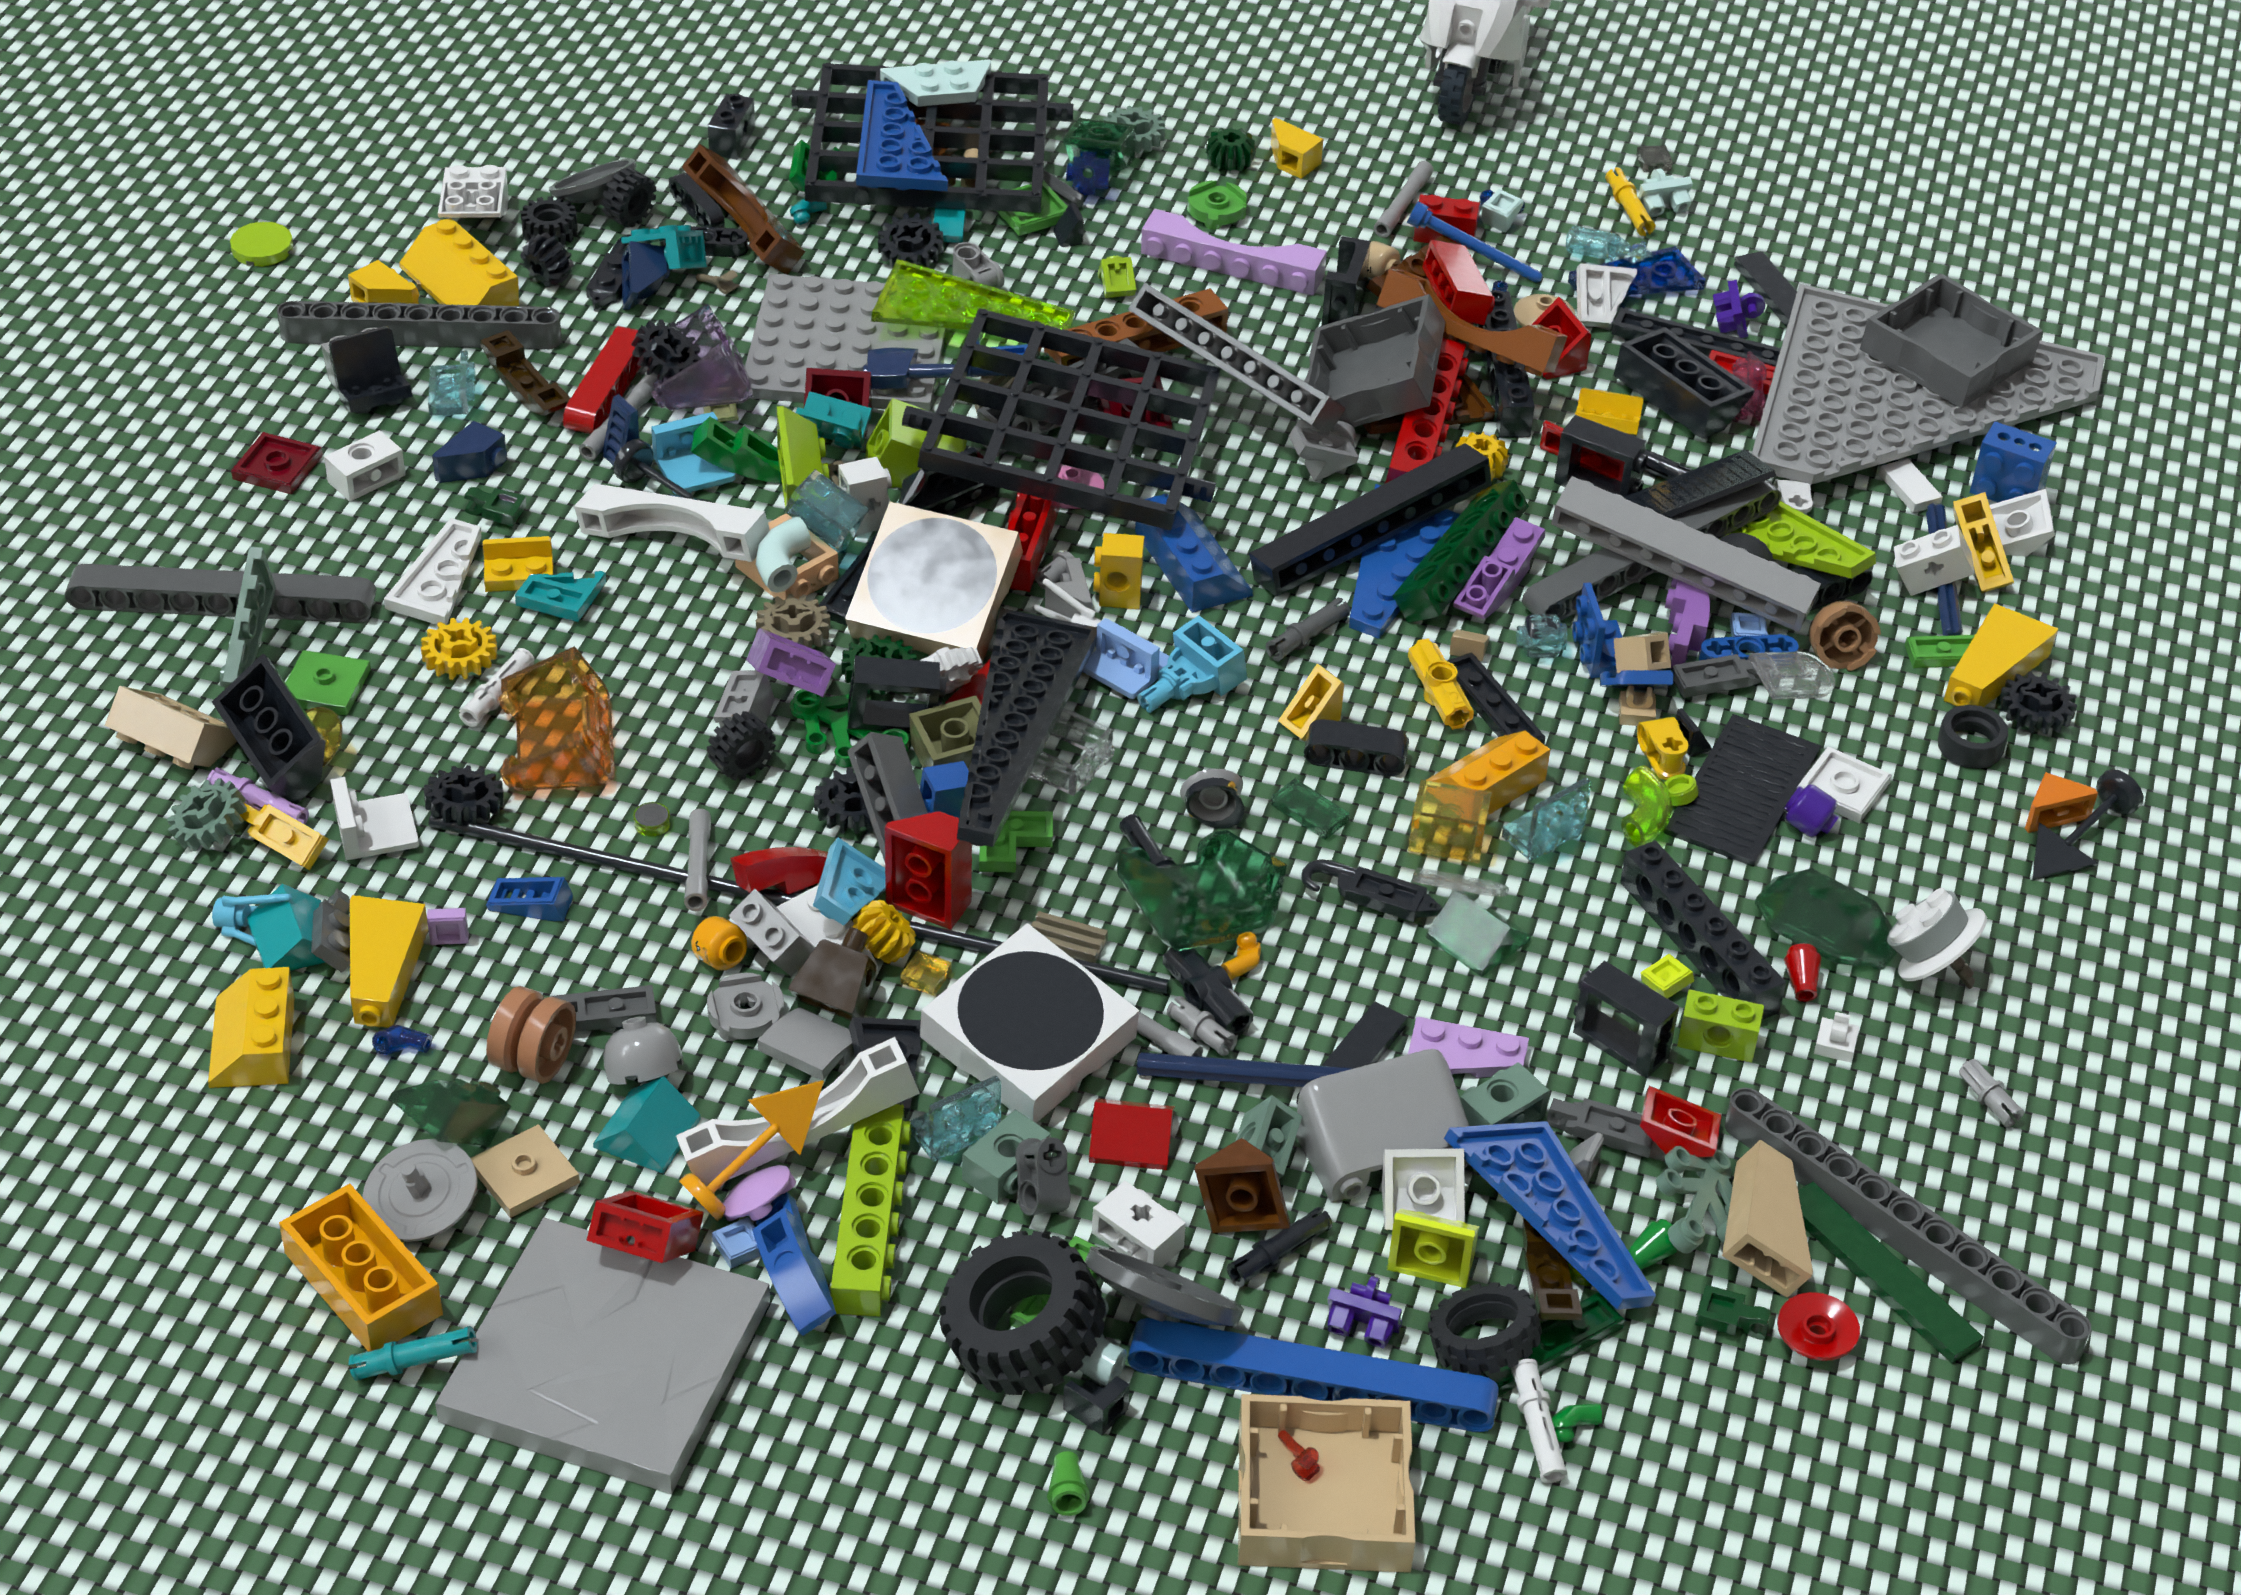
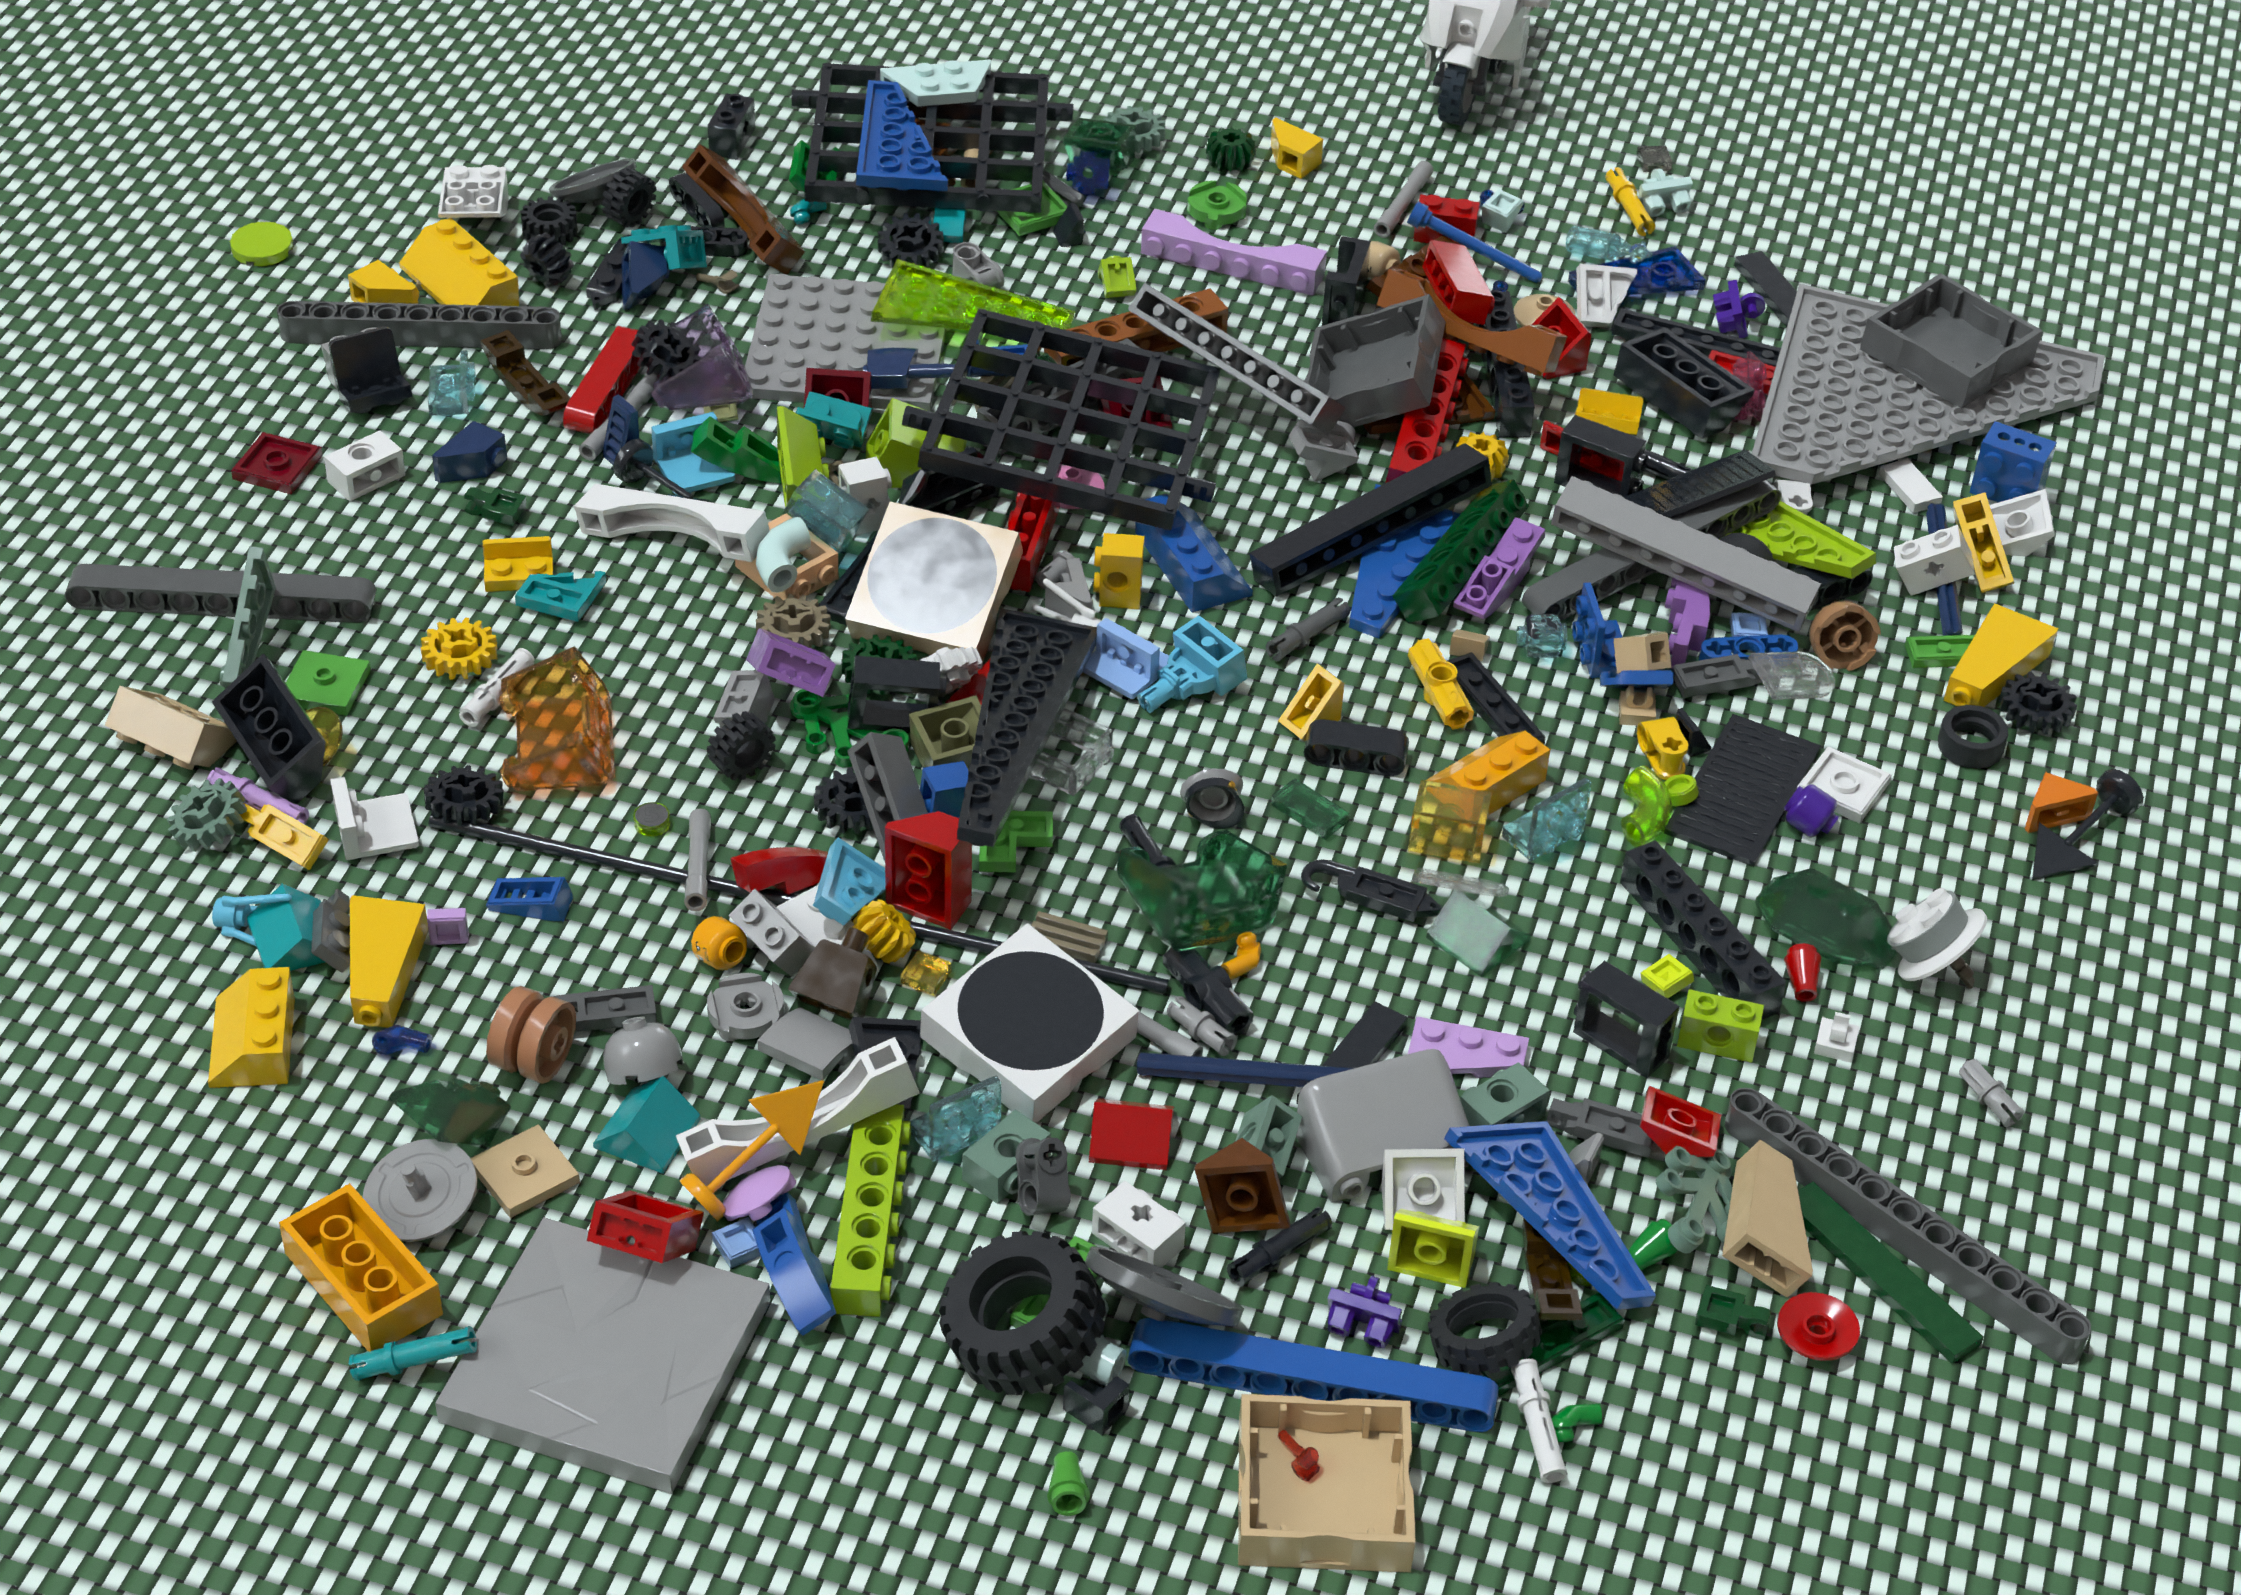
white wing [384,518,482,625] -> none

